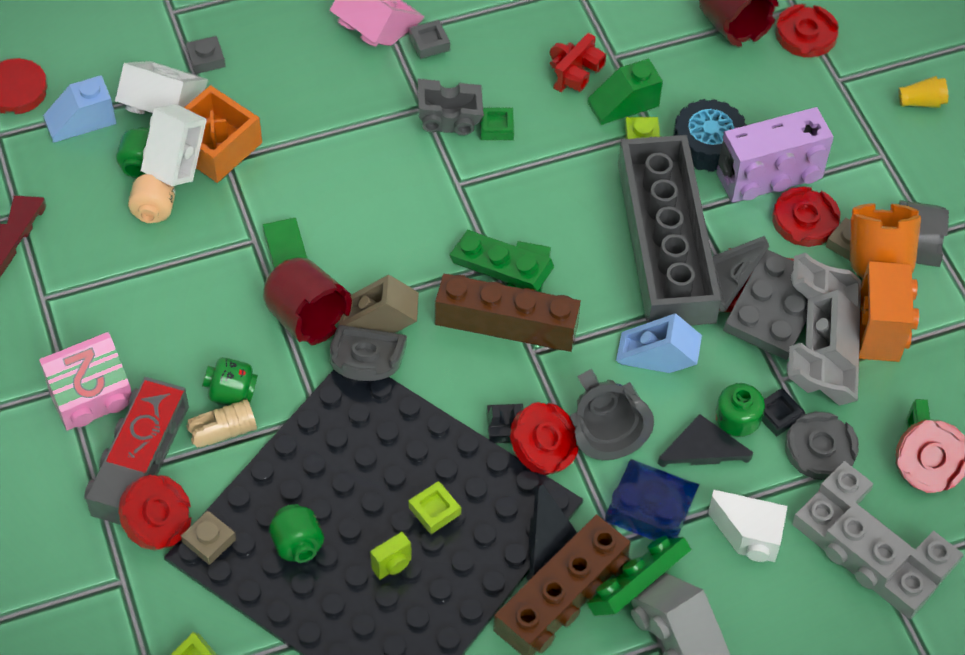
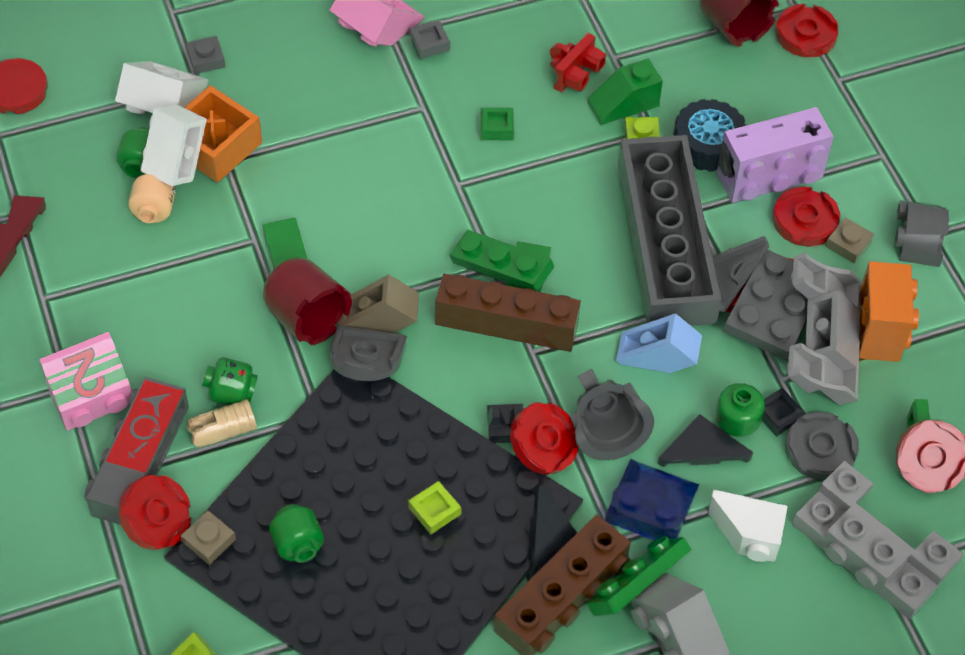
light blue slope [43,75,116,143] -> none
lime plate [370,532,411,579] -> none
dark grey cylinder [418,79,483,135] -> none
orange cylinder [850,203,921,279] -> none
yellow cone [899,76,948,108] -> none

